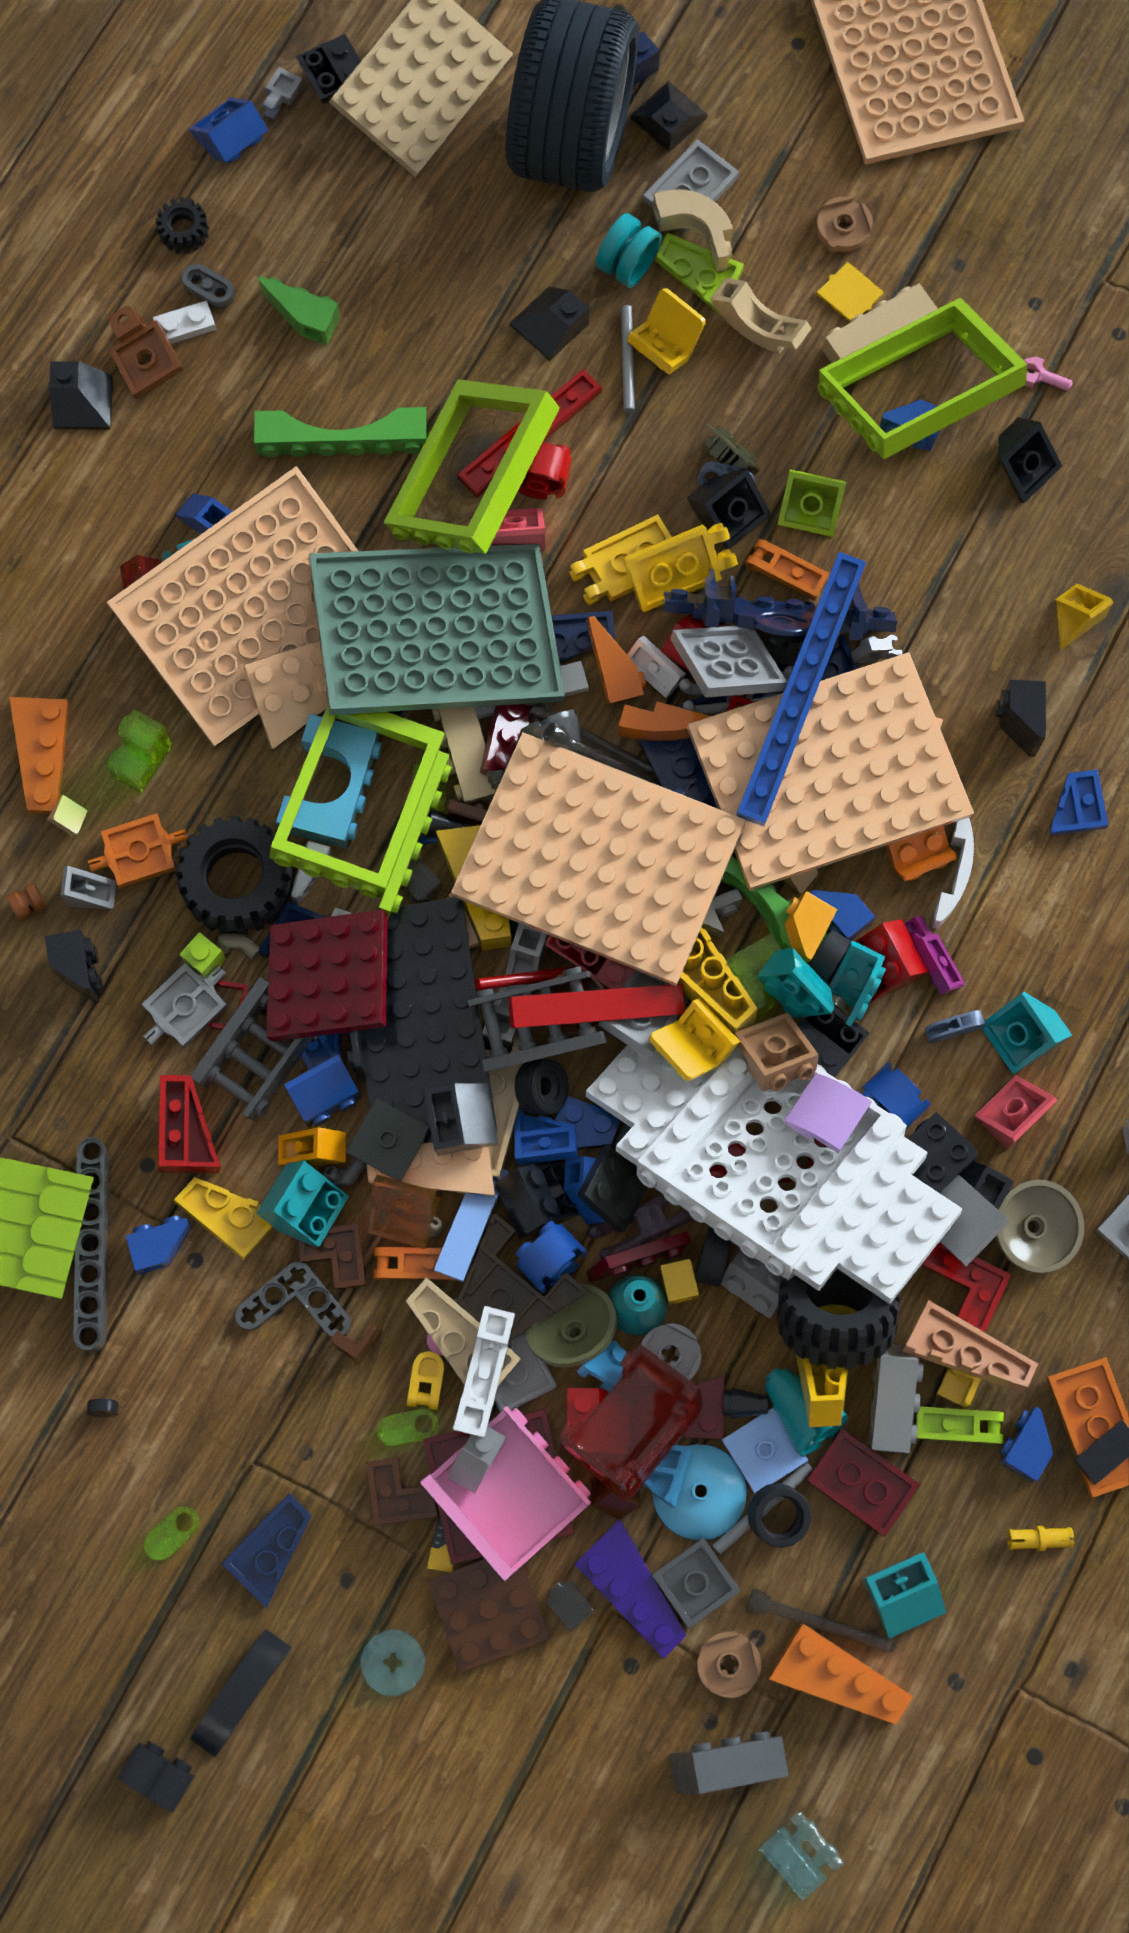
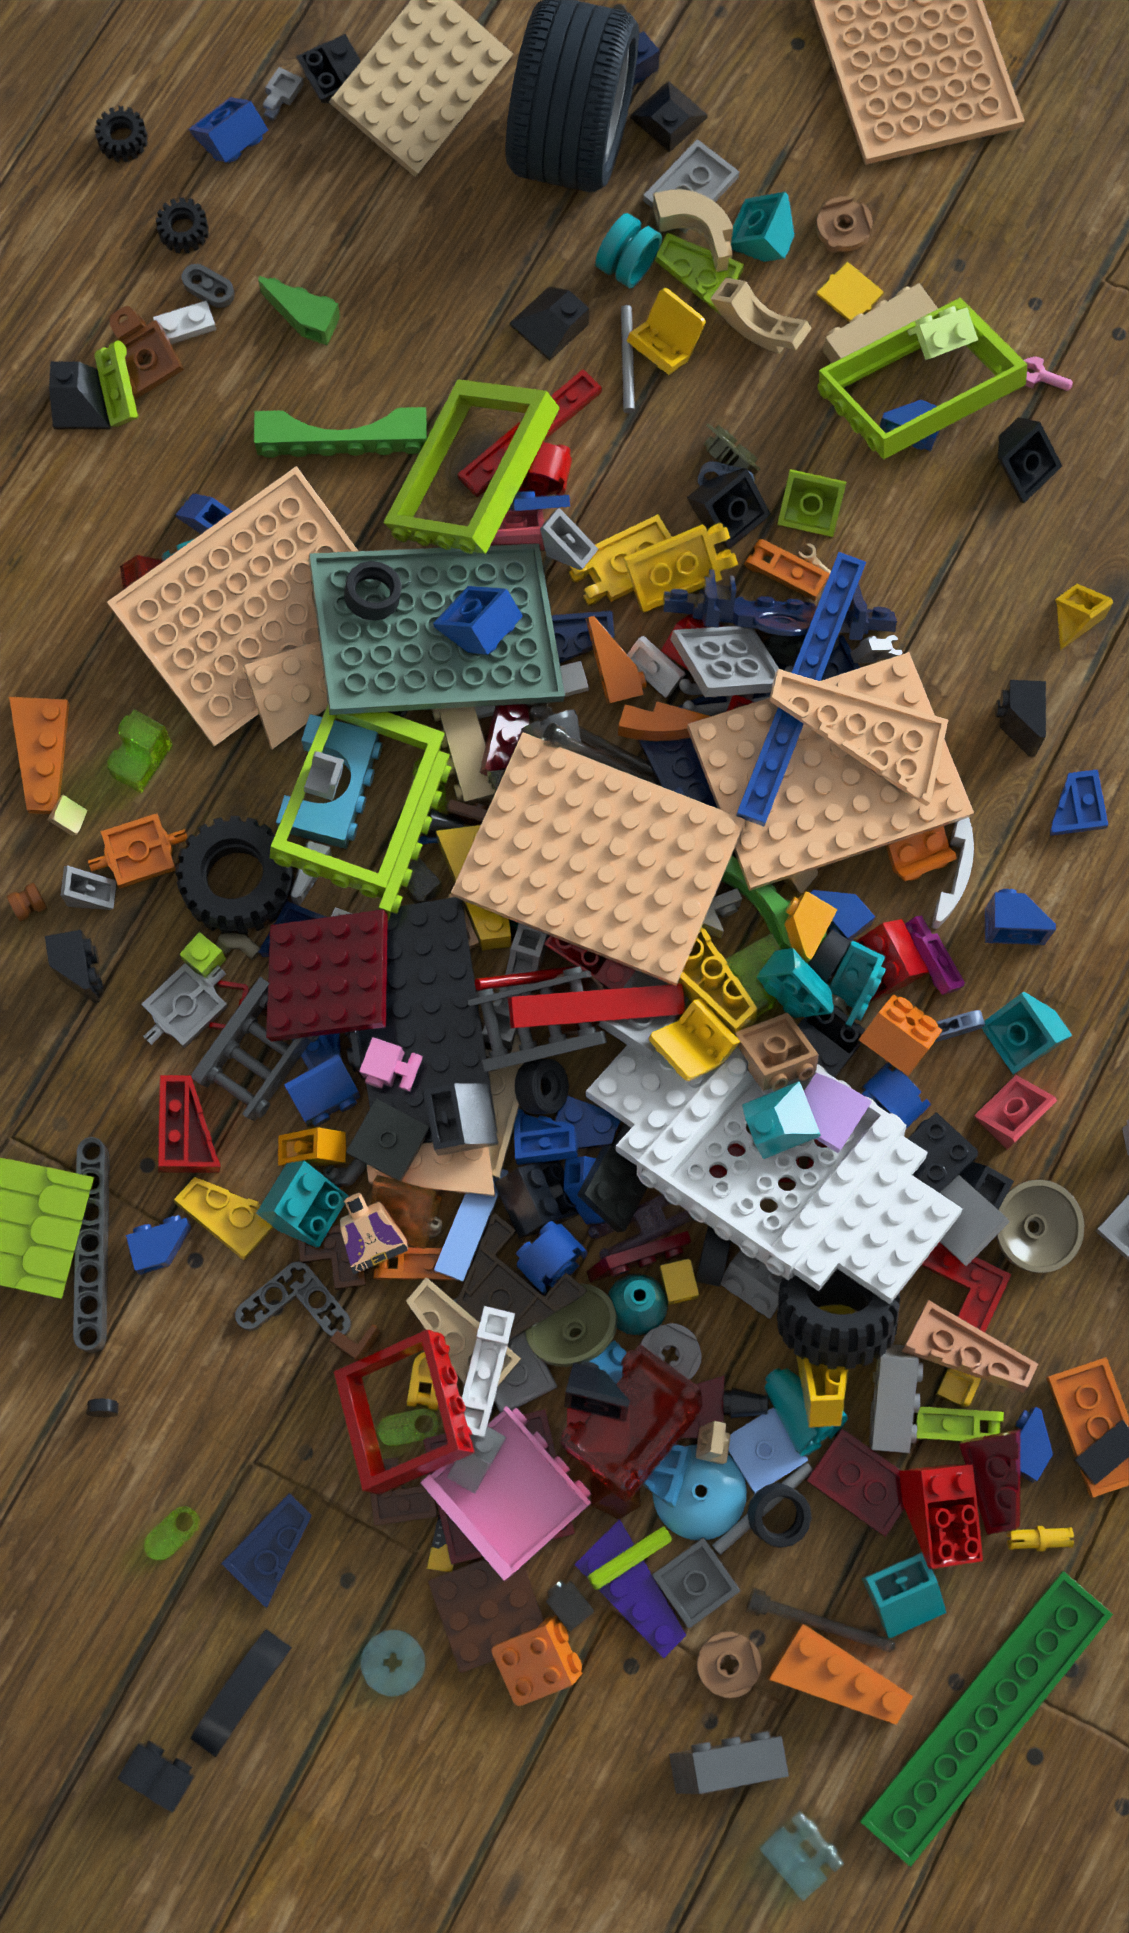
none -> black tyre [95,106,148,162]
none -> lime plate [95,341,138,427]
none -> light grey panel [304,751,344,800]
none -> red window [334,1329,474,1494]
none -> torso [340,1193,408,1274]
none -> black tyre [344,561,402,621]
none -> bright pink brick [359,1037,423,1092]
none -> blue slope [433,586,523,655]
none -> orange bracket [492,1615,582,1706]
none -> blue wing [509,491,570,511]
none -> light grey slope [540,508,598,570]
none -> black slope [564,1361,630,1422]
none -> lime axle [588,1527,672,1590]
none -> tan bracket [696,1421,730,1464]
none -> teal slope [730,192,795,262]
none -> teal slope [742,1081,821,1160]
none -> light nougat wing [769,669,948,806]
none -> tan hand [799,543,831,575]
none -> orange hinge [859,994,942,1076]
none -> green plate [859,1571,1113,1867]
none -> red slope [899,1464,983,1569]
none -> yellowish green bracket [907,306,978,360]
none -> dark red wing [959,1429,1020,1535]
none -> blue slope [985,889,1056,945]

